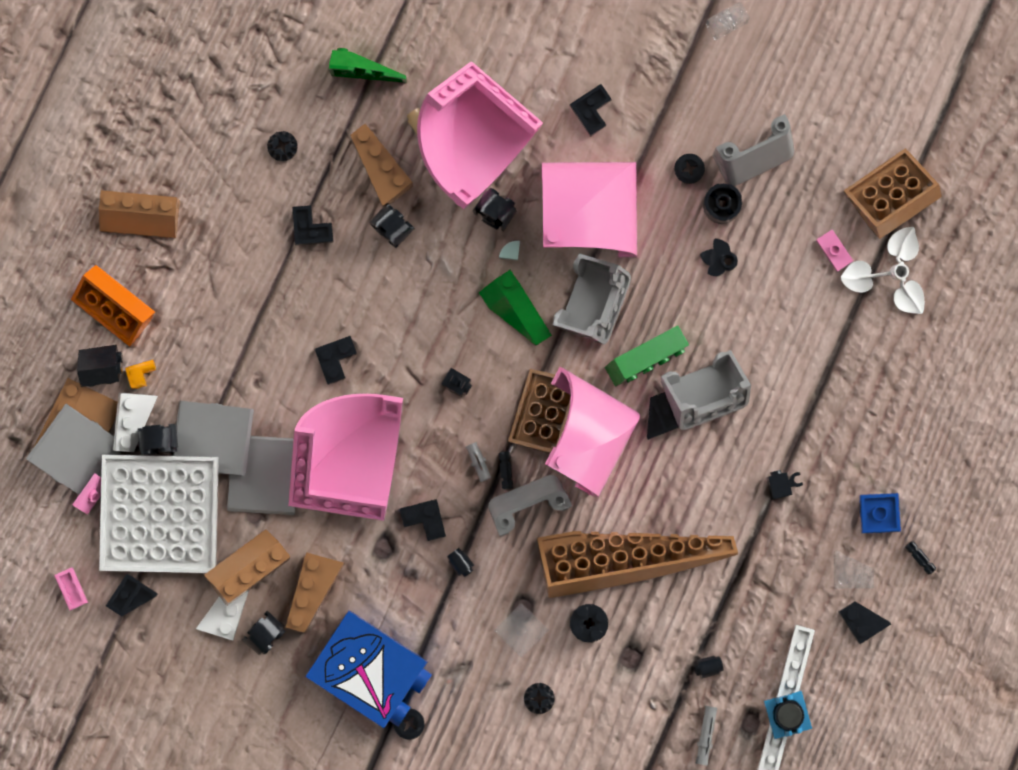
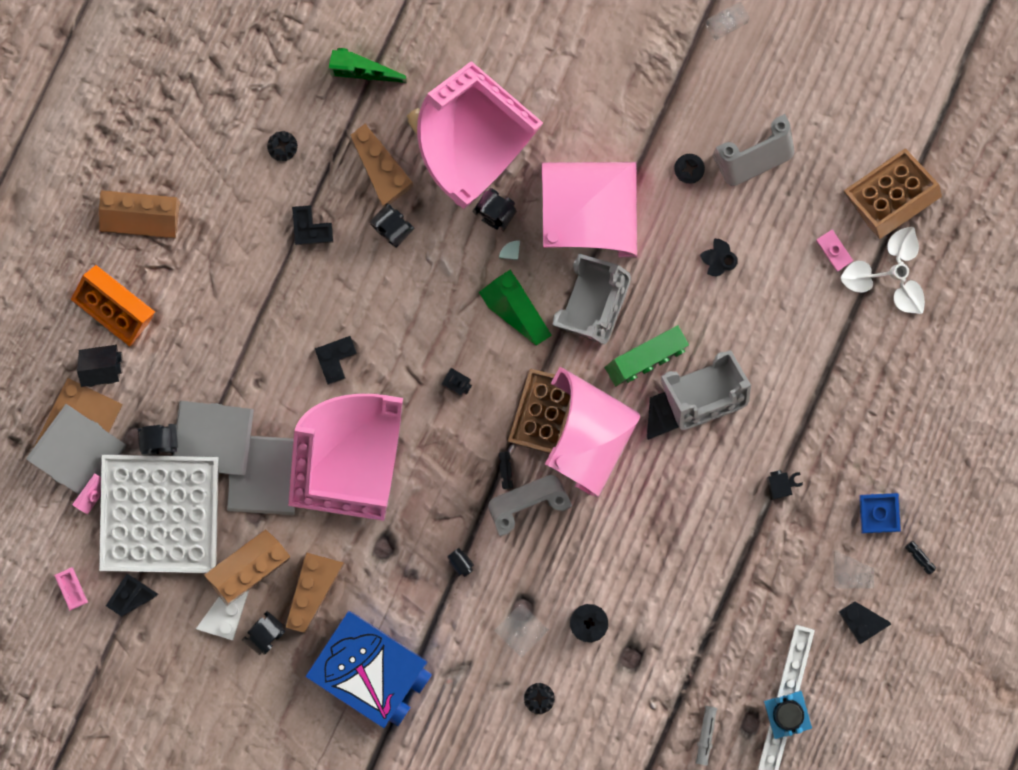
white wing [113,393,158,452] -> none
light orange piece [125,359,156,389] -> none
black gear [394,708,425,740] -> none
black plate [399,499,446,541] -> none
light grey pin [466,442,492,482] -> none
medium nougat wedge [537,531,738,598] -> none
black plate [569,84,612,137] -> none
black brick [694,655,724,679] -> none
black brick [703,183,742,224] -> none

